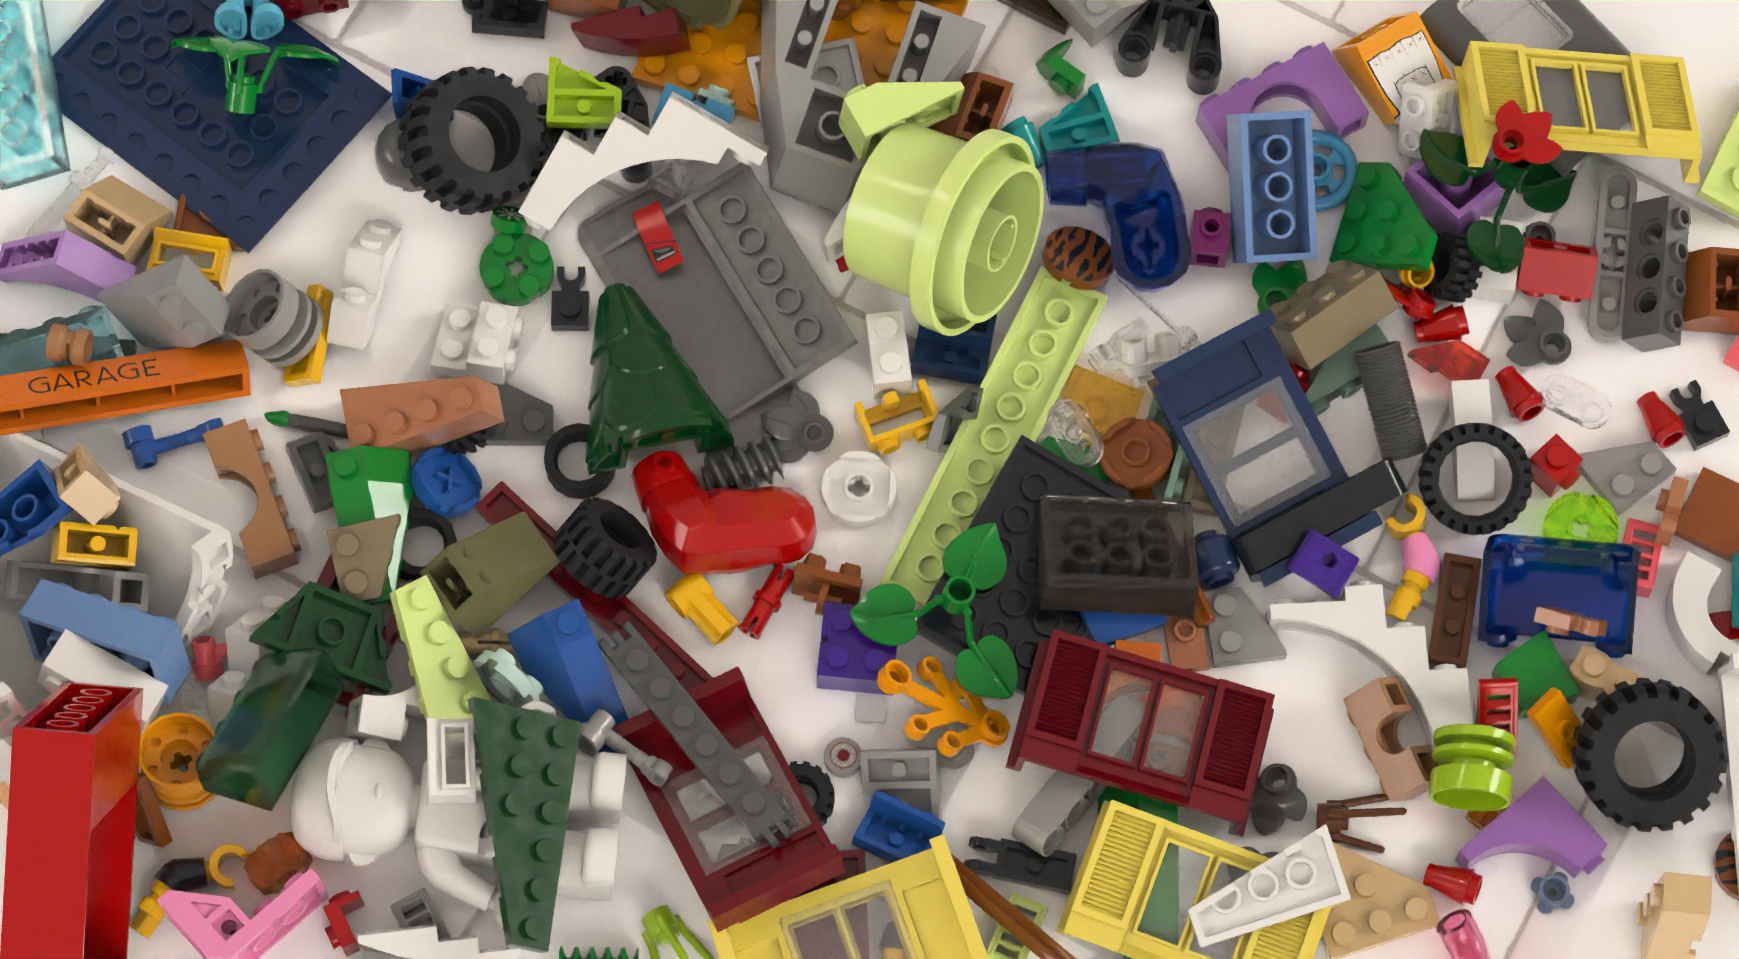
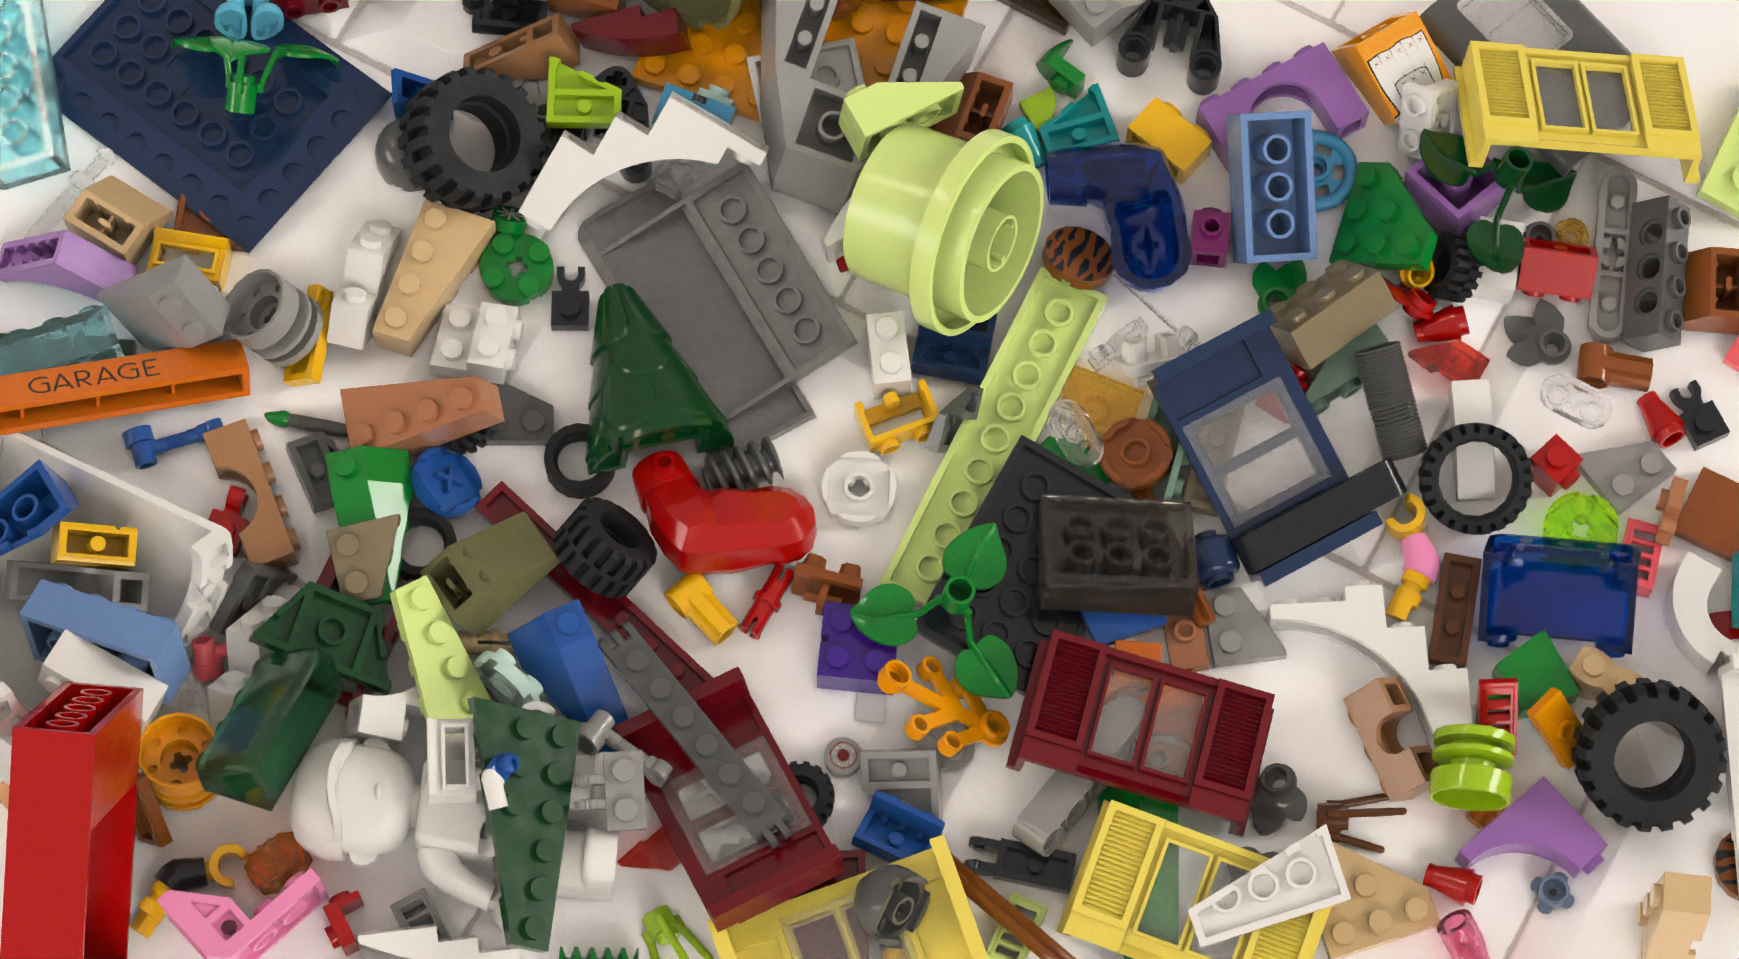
medium nougat wheel [46,323,94,367] -> none
tan slope [53,444,120,526] -> none
red sticker [632,201,684,273] -> none
dark grey plate [761,390,834,463] -> none
dark purple piece [1287,529,1360,599] -> none
red plate [1491,100,1562,165] -> none
red cone [1495,366,1545,423] -> none
nougat plate [1534,606,1608,637] -> none
none -> red plate [208,485,250,558]
none -> dark grey wing [209,560,298,635]
none -> tan wedge [372,199,497,357]
none -> medium nougat slope [463,12,580,80]
none -> arm [481,752,520,811]
none -> light grey hinge [573,750,647,832]
none -> clear red slope [617,826,681,871]
none -> dark grey cylinder [853,865,930,946]
none -> lime tile [1019,86,1056,136]
none -> yellow brick [1125,97,1212,186]
none -> clear yellow plate [1554,218,1589,246]
none -> dark orange piece [1576,342,1654,392]

